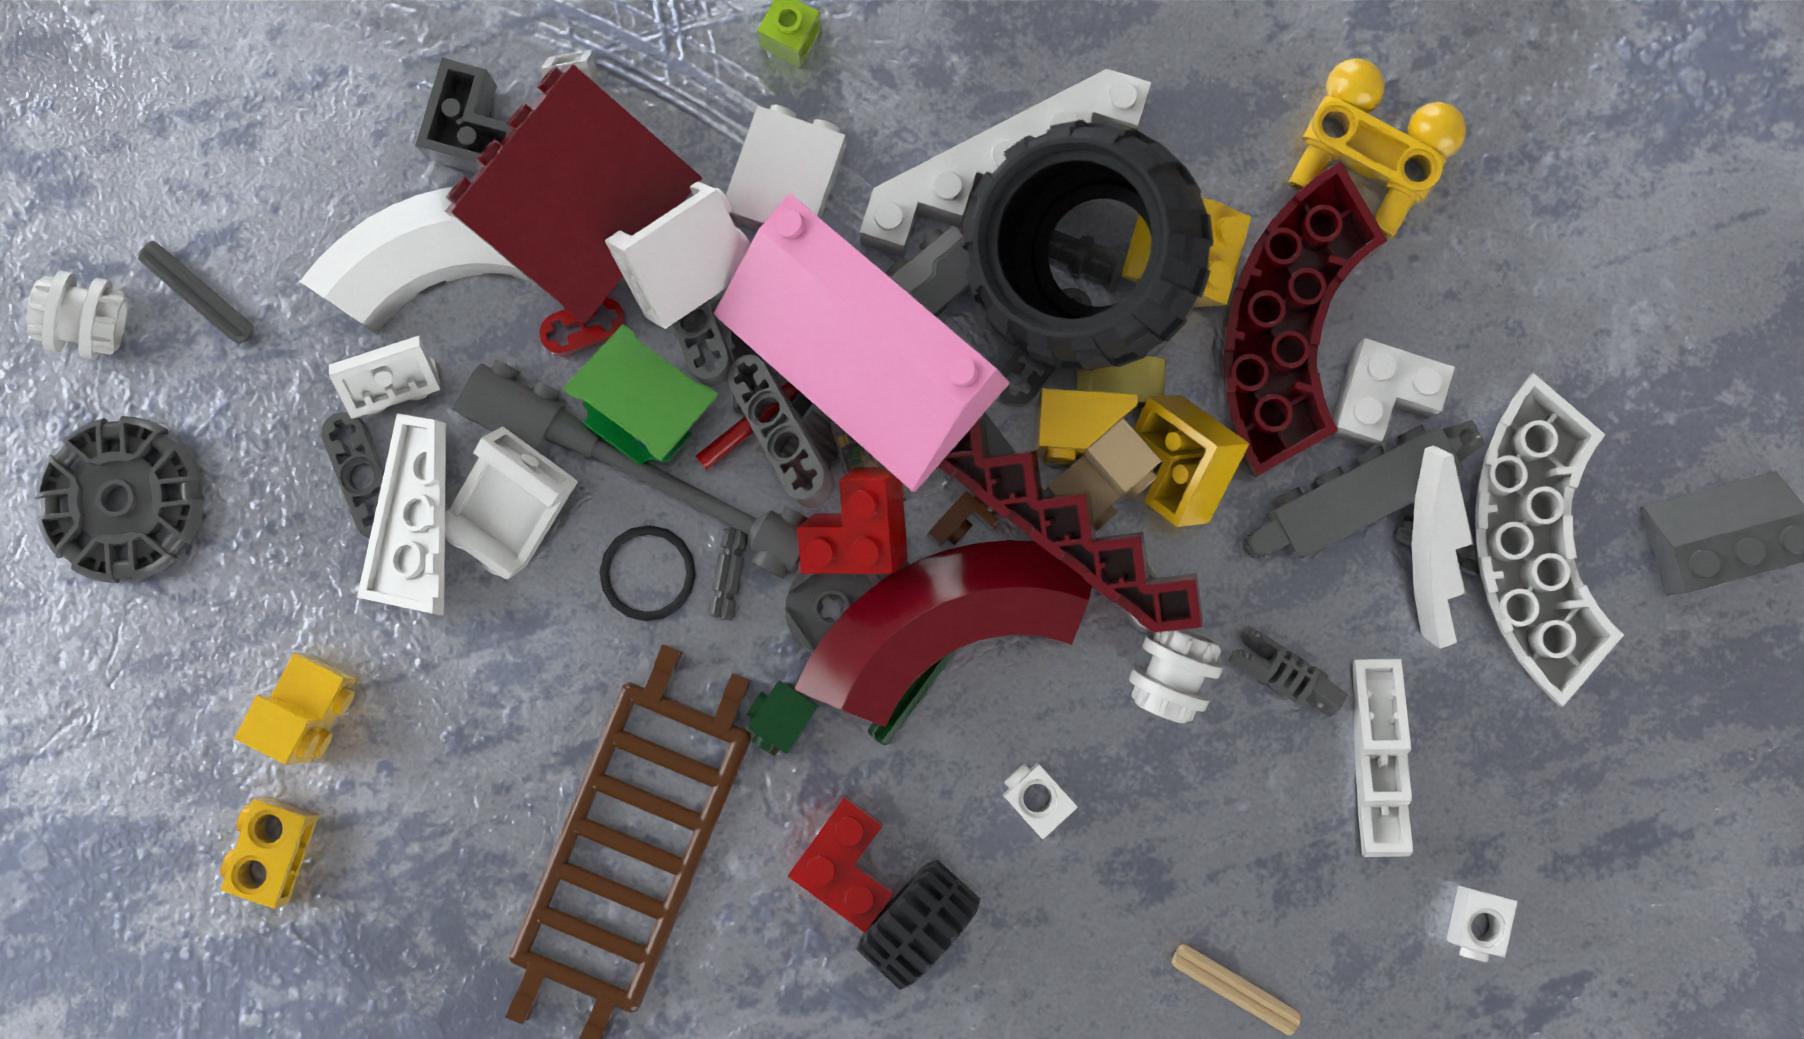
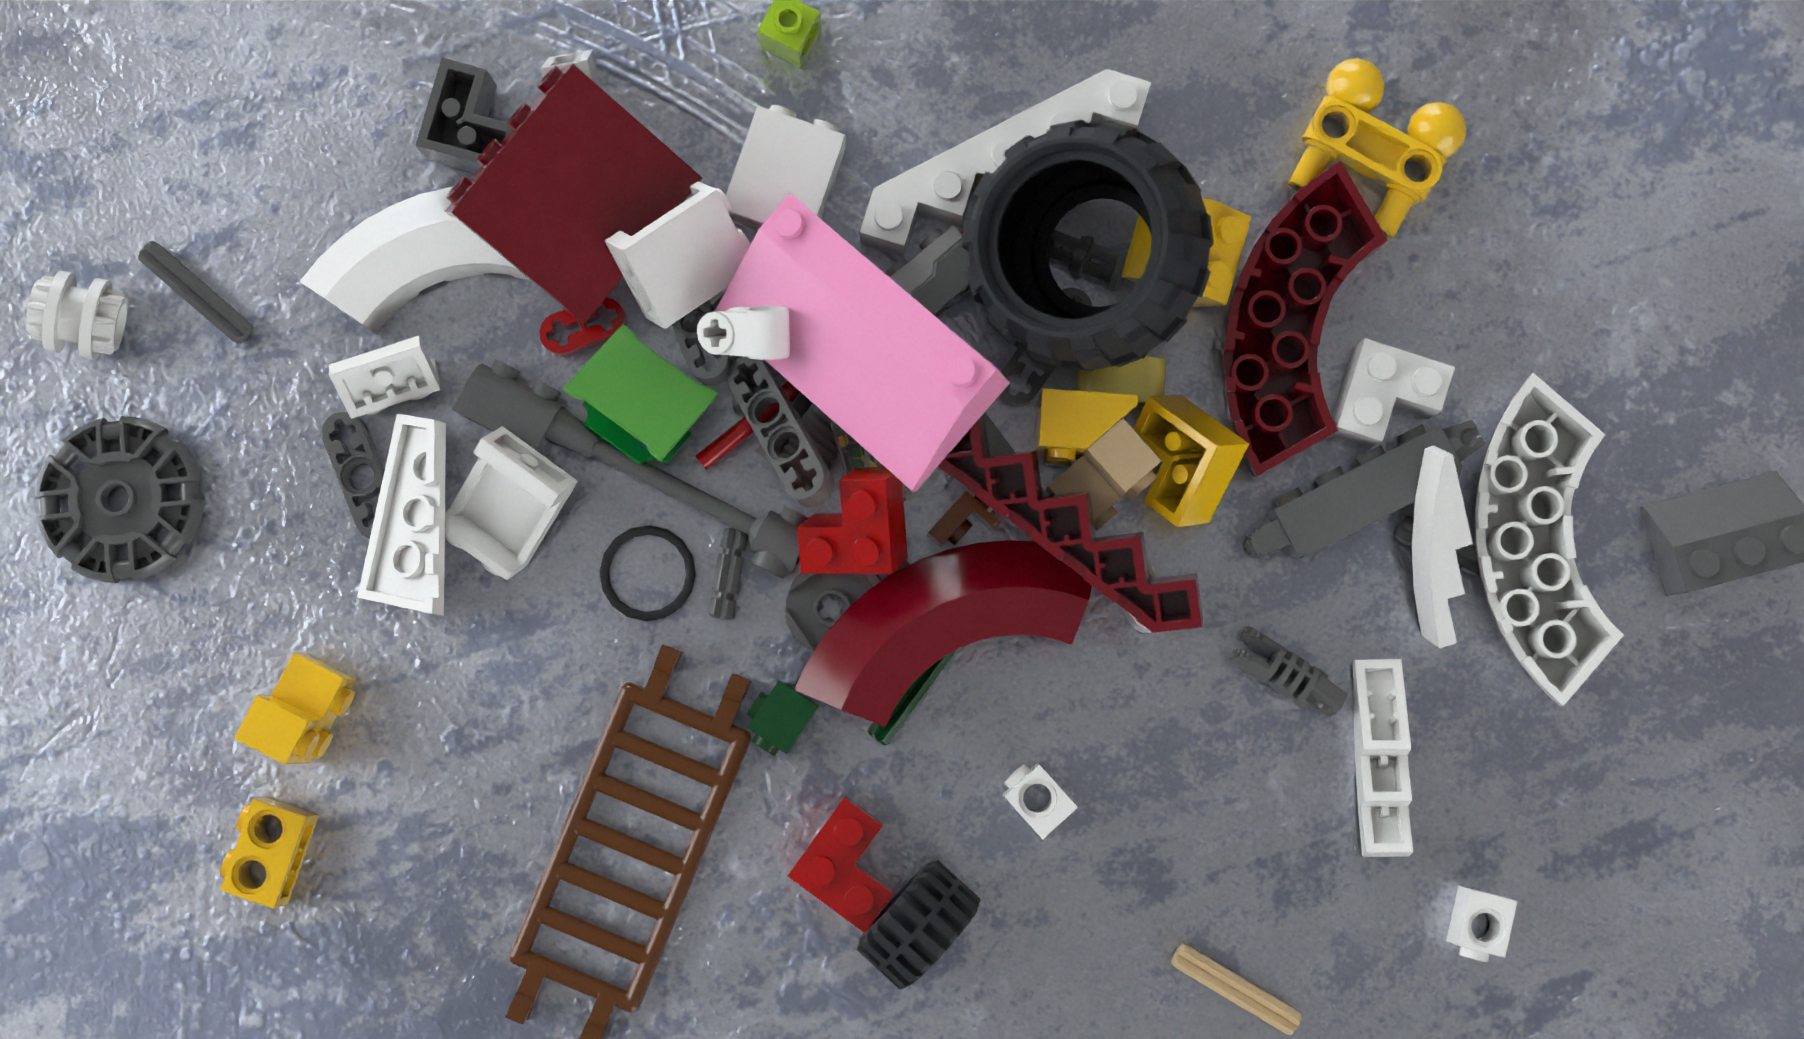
white piece [1129,629,1224,723] -> none
none -> white piece [697,306,790,360]

